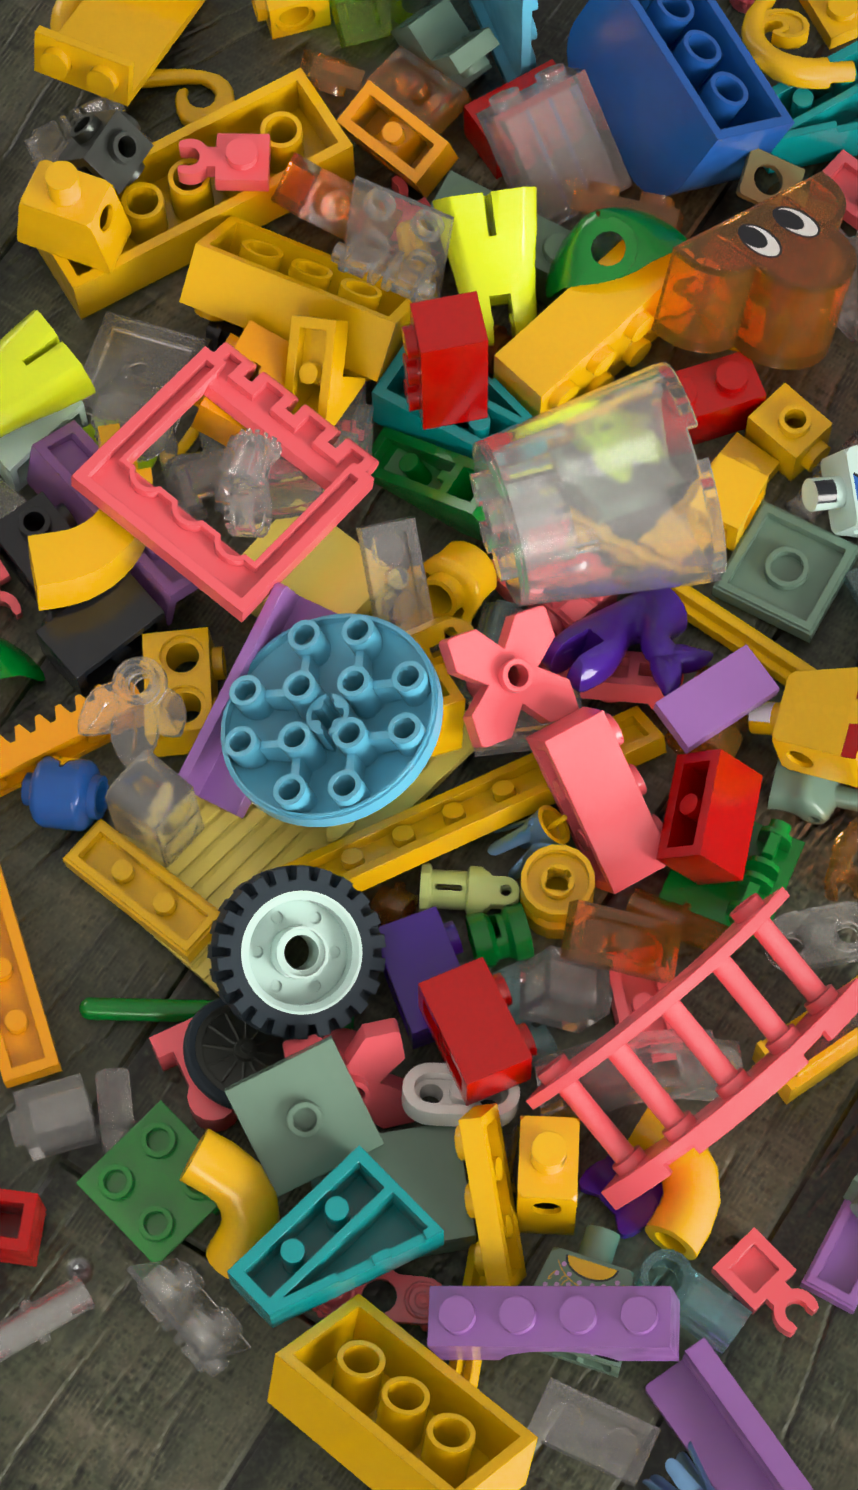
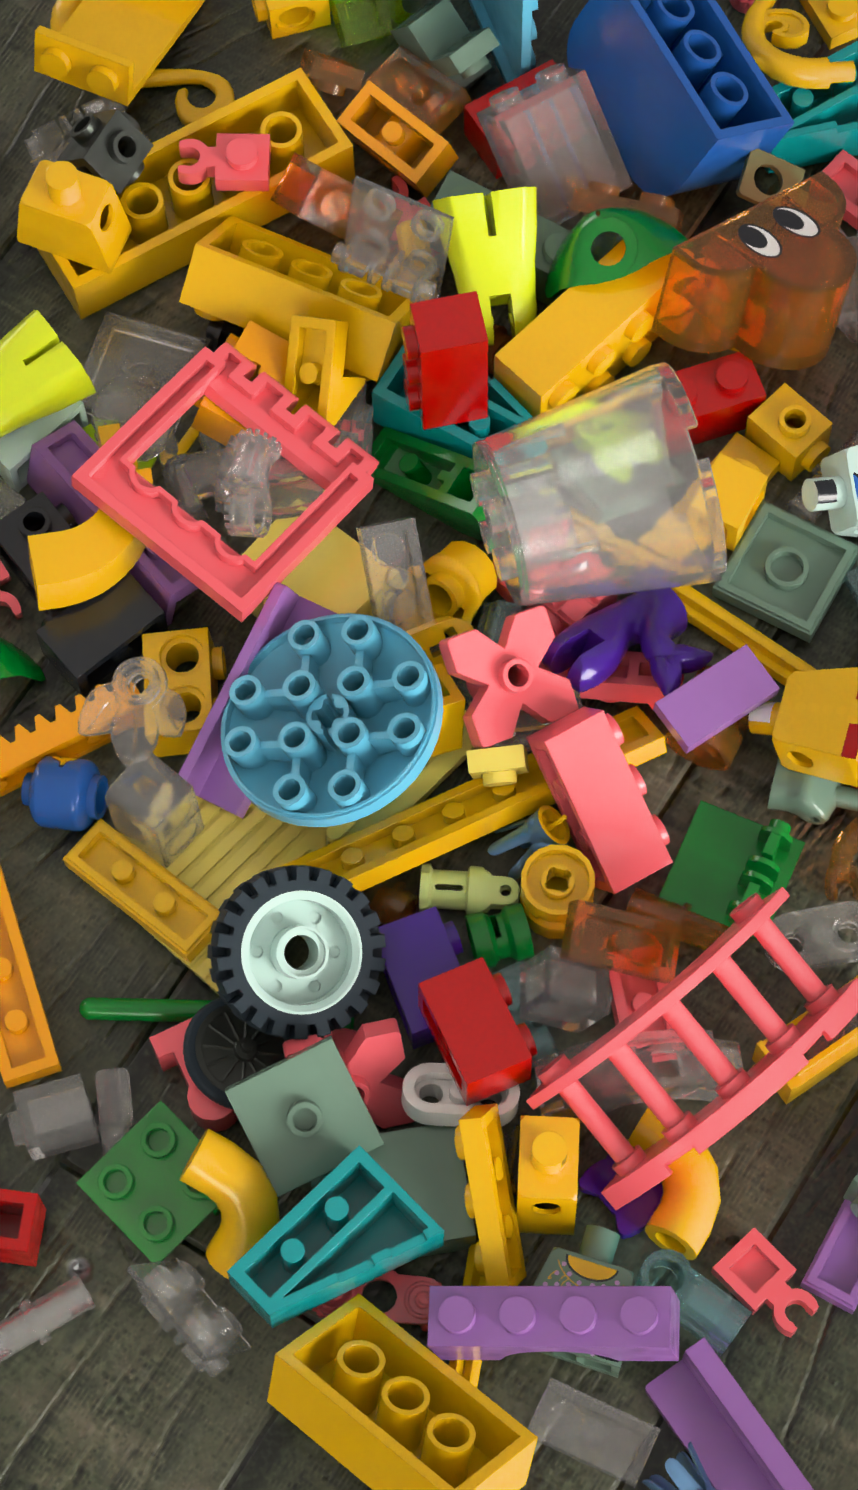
red brick [656,749,763,885] -> none
none -> light yellow plate [466,744,529,787]

